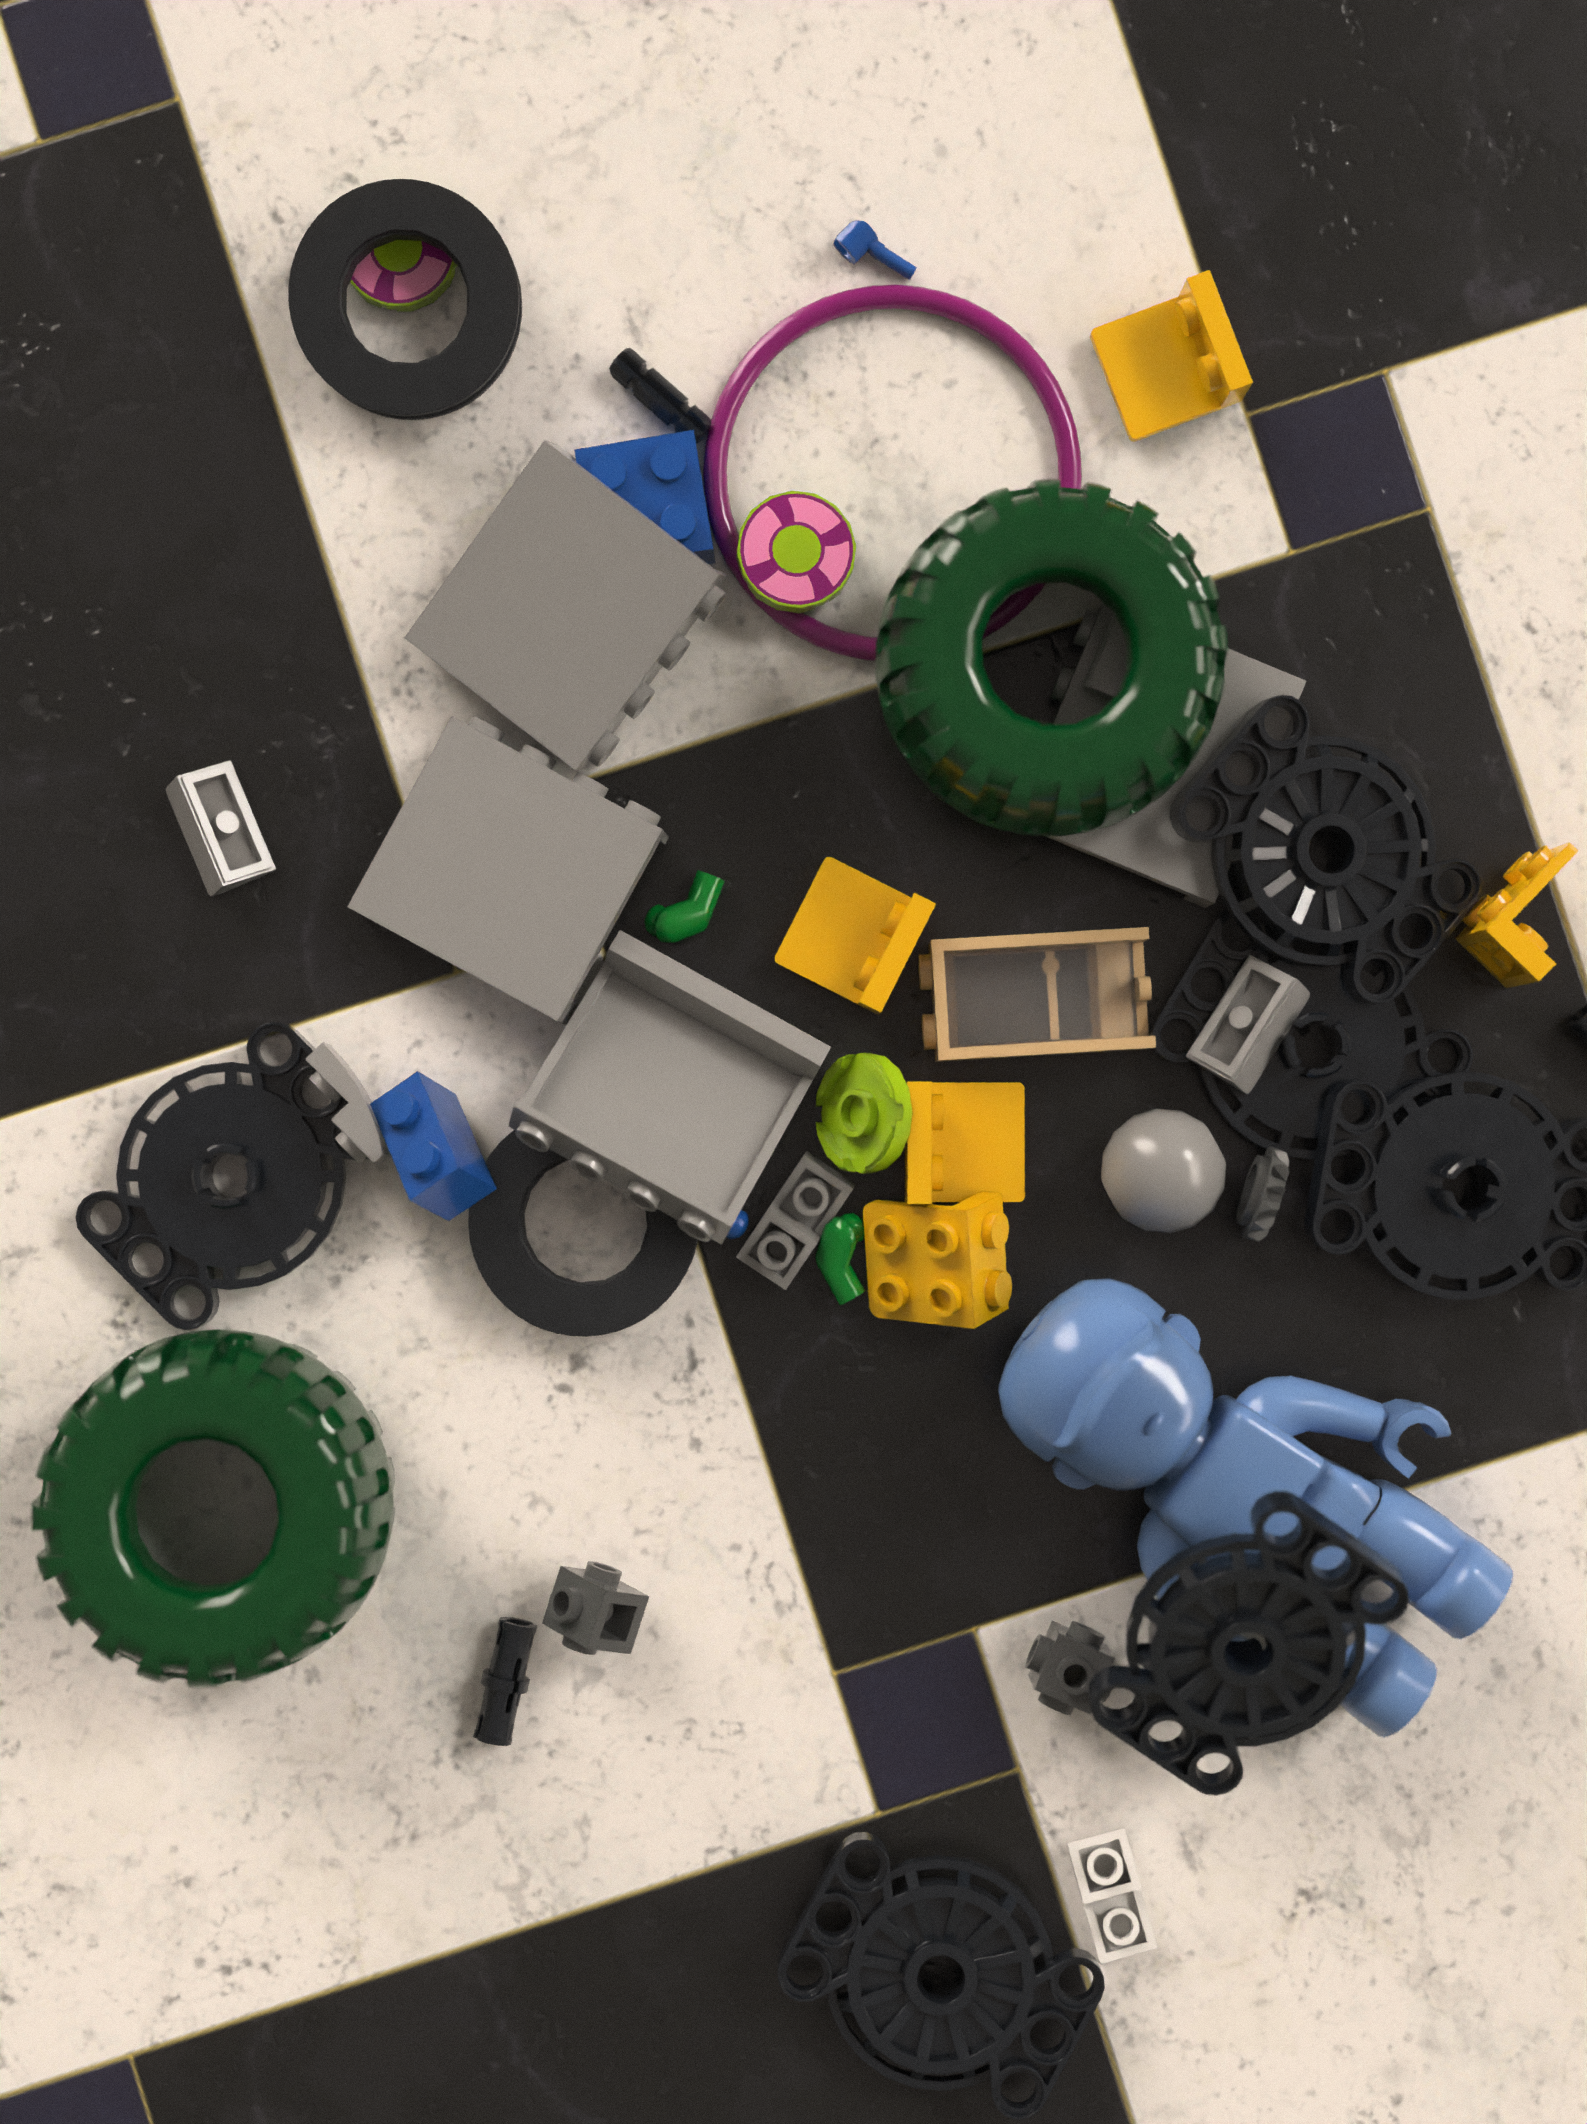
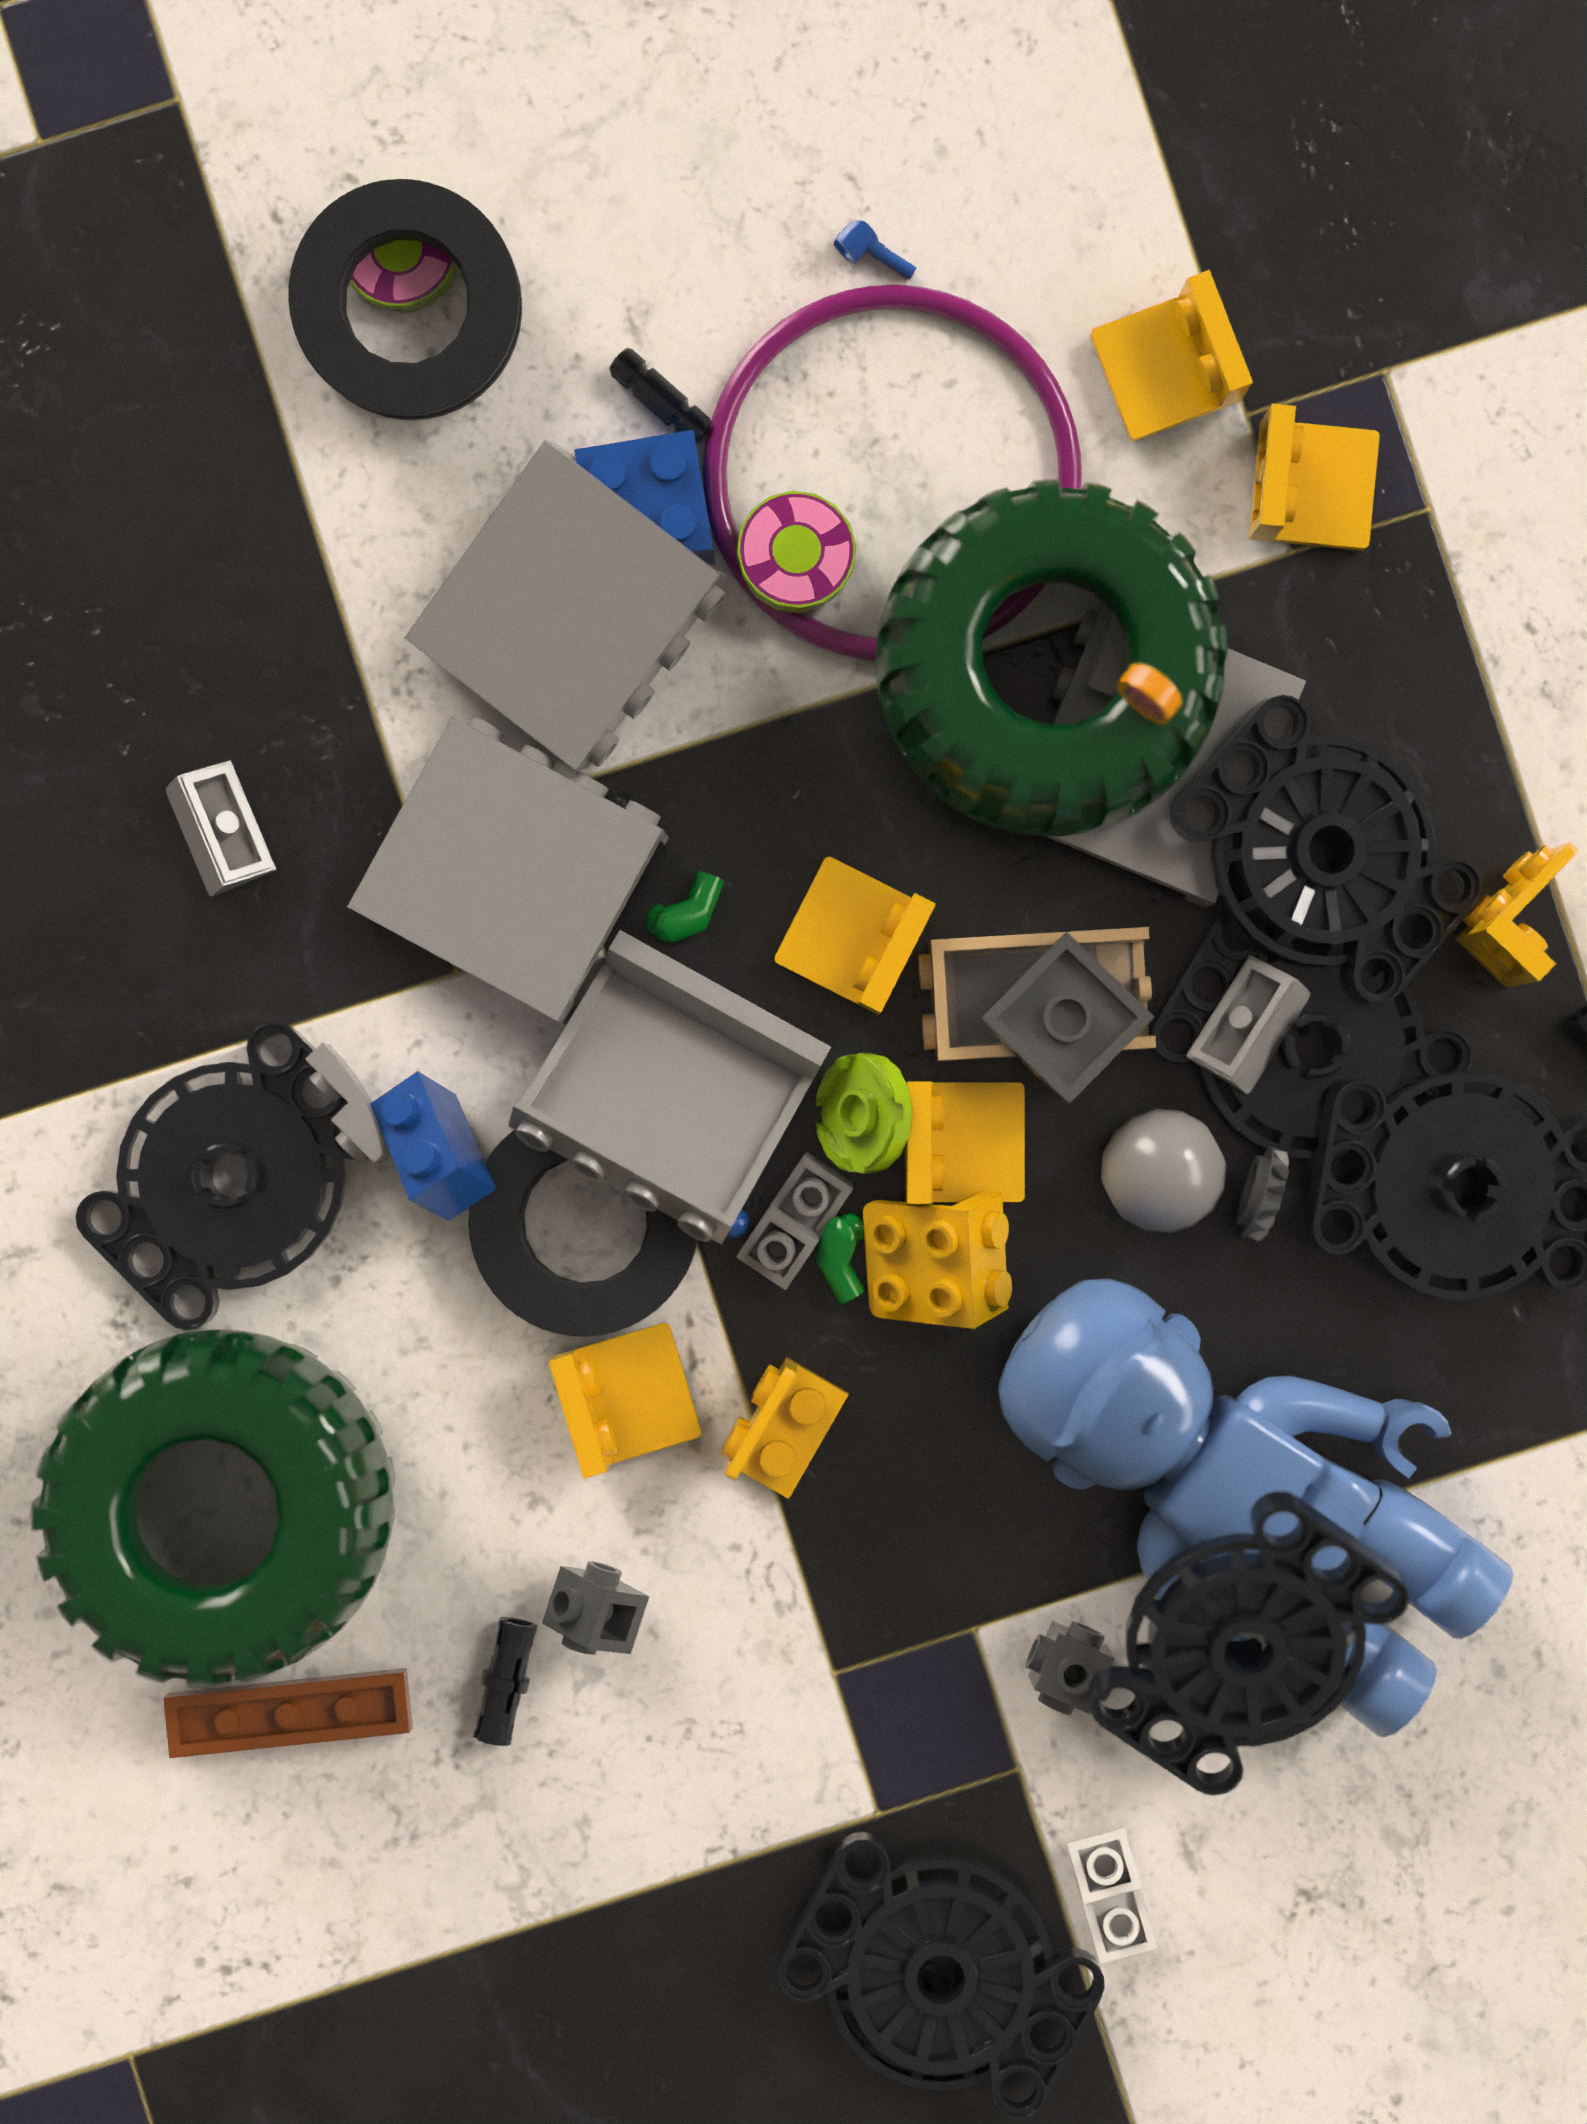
none -> dark orange plate [163,1668,413,1758]
none -> yellow bracket [548,1322,702,1479]
none -> yellow bracket [720,1357,848,1499]
none -> dark grey plate [980,932,1154,1106]
none -> light orange tile [1116,664,1182,724]
none -> yellow bracket [1248,404,1380,551]

